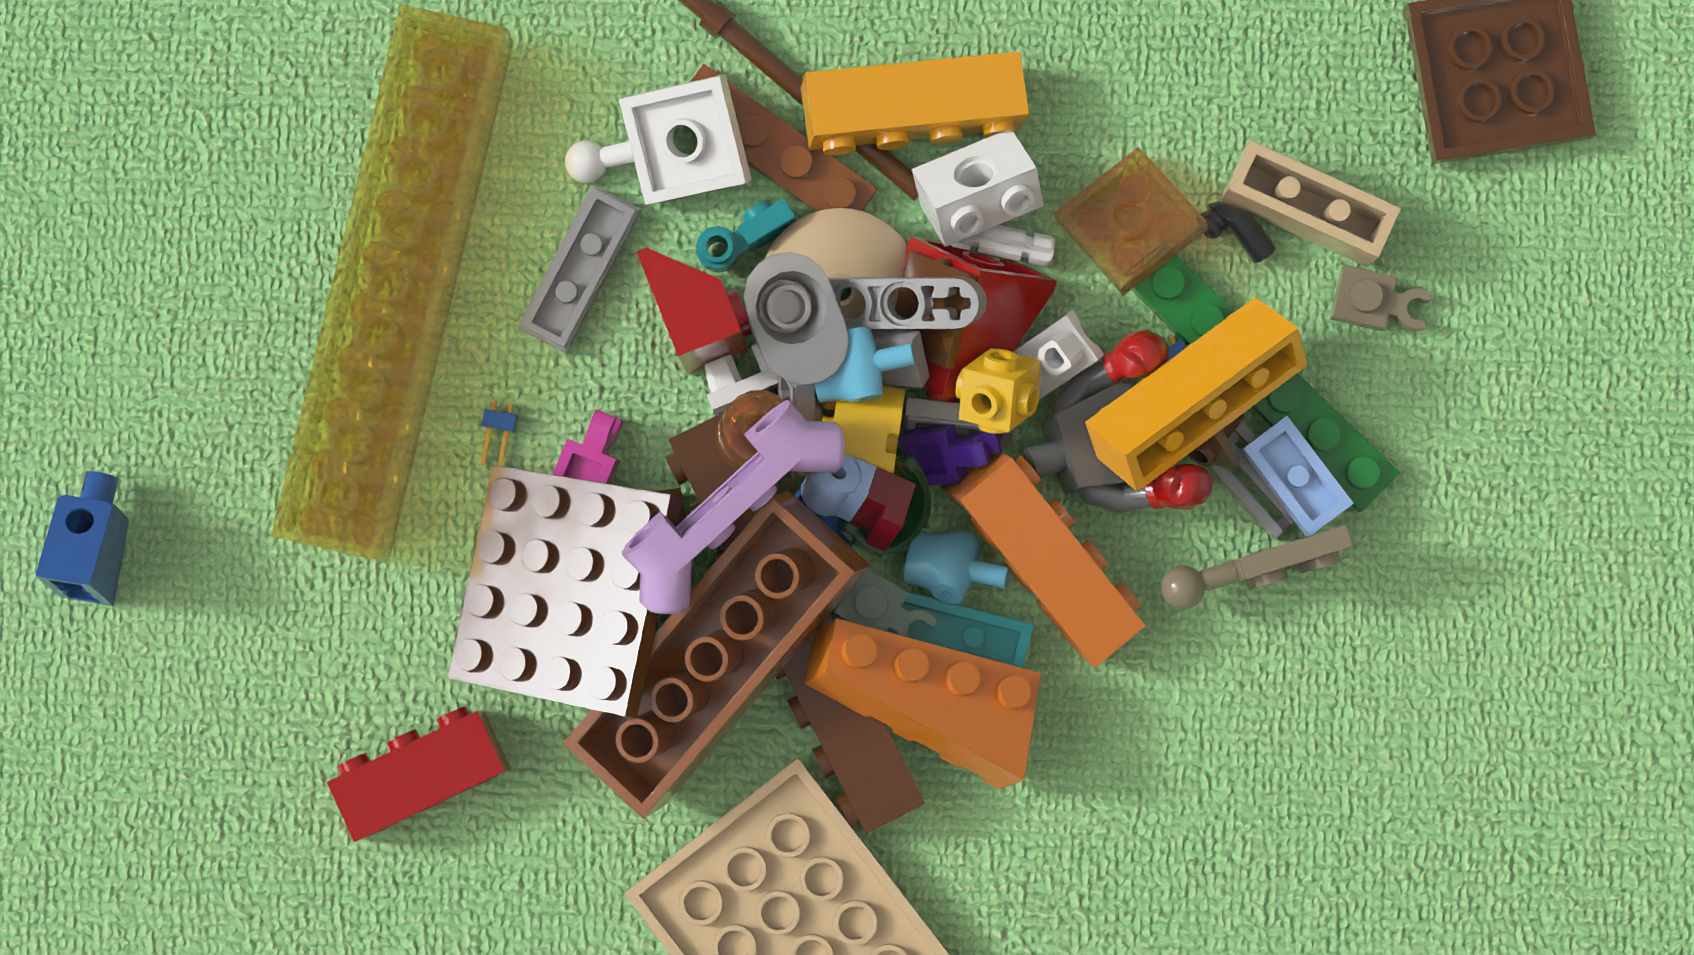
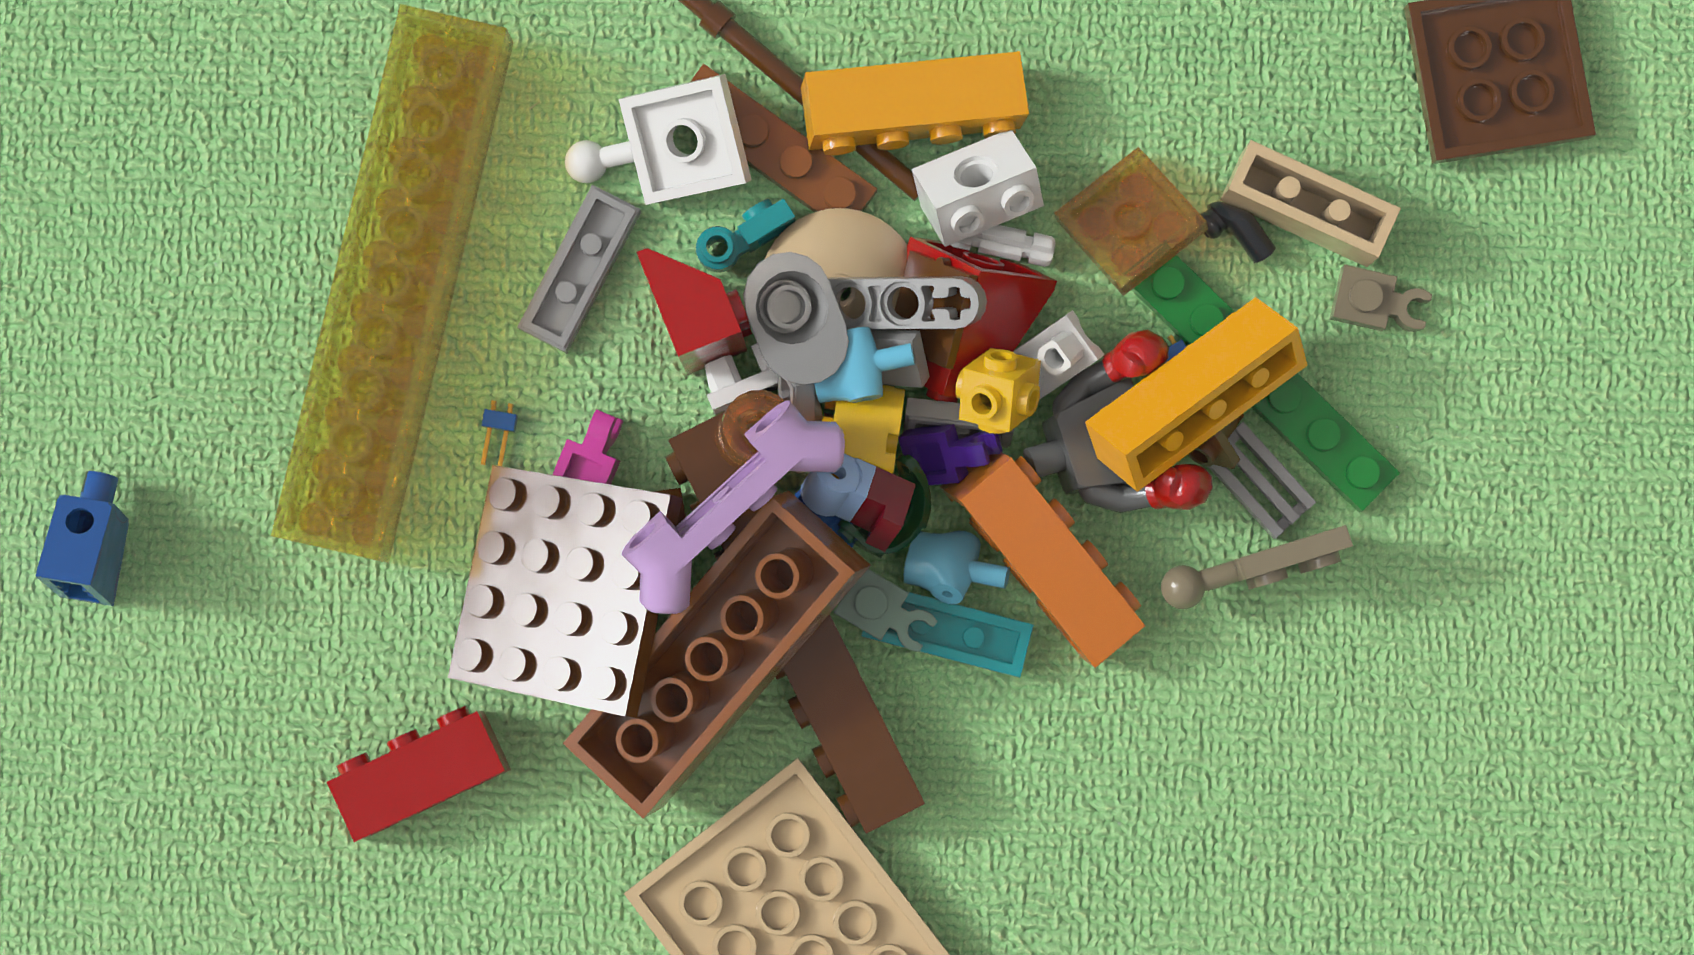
orange wedge [804,618,1041,790] -> none
light blue plate [1241,416,1354,537] -> none

